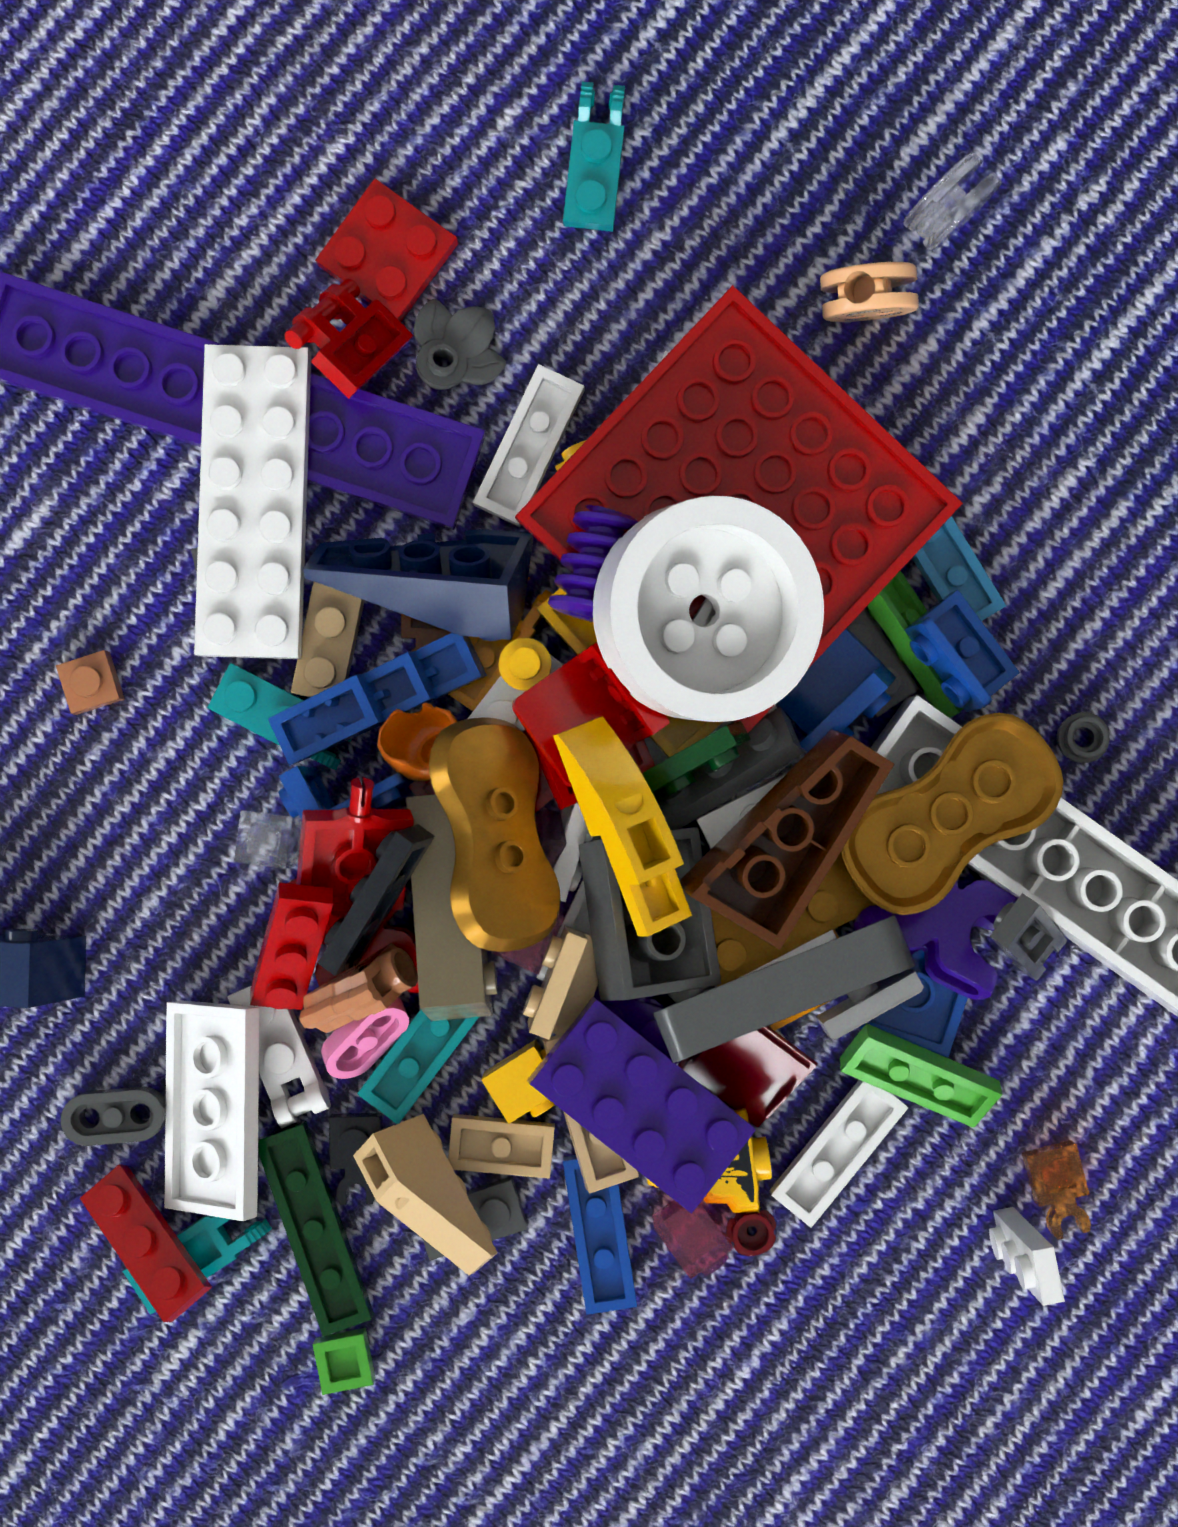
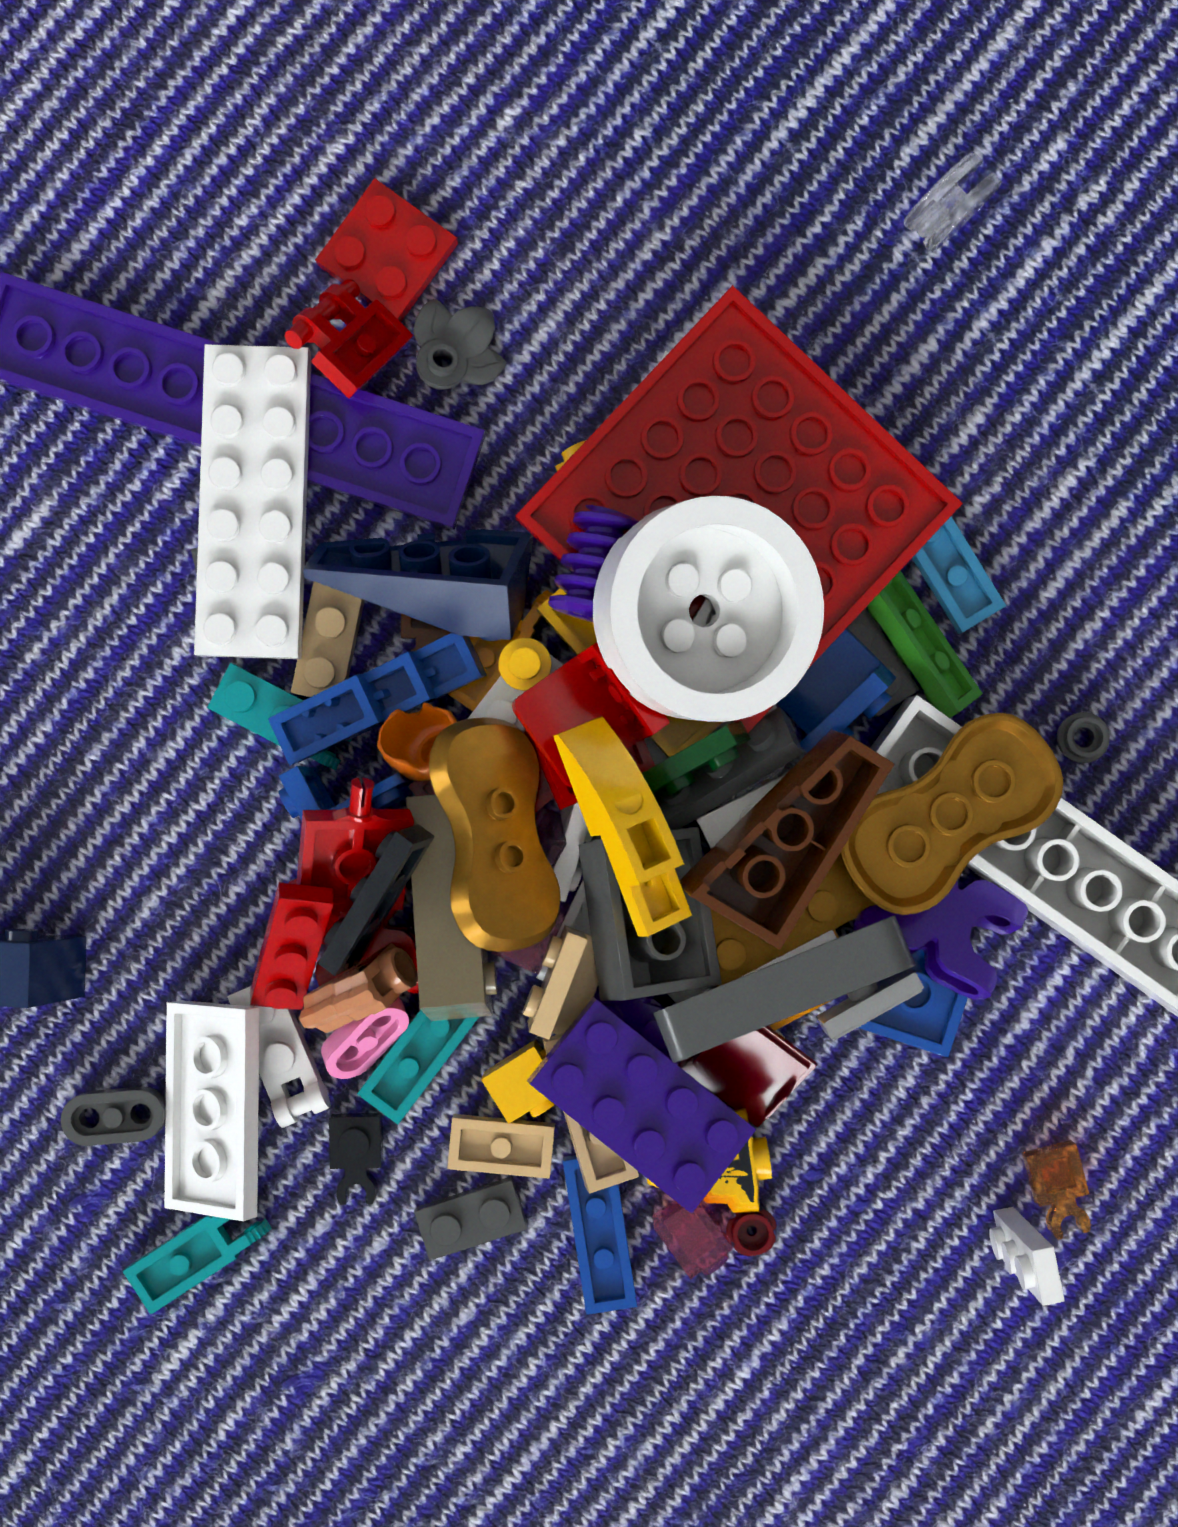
nougat plate [56,650,125,715] -> none
red plate [80,1164,212,1322] -> none
clear brick [234,809,302,869] -> none
dark green plate [258,1121,374,1337] -> none
bright green plate [313,1328,376,1395] -> none
tan slope [353,1114,498,1275] -> none
white plate [473,364,585,527] -> none
teal hinge [563,81,625,232] -> none
white plate [769,1080,909,1228] -> none
light nougat head [820,262,919,322] -> none
bright green plate [839,1023,1003,1128] -> none
blue bracket [904,590,1020,712] -> none
dark grey plate [990,893,1068,981] -> none

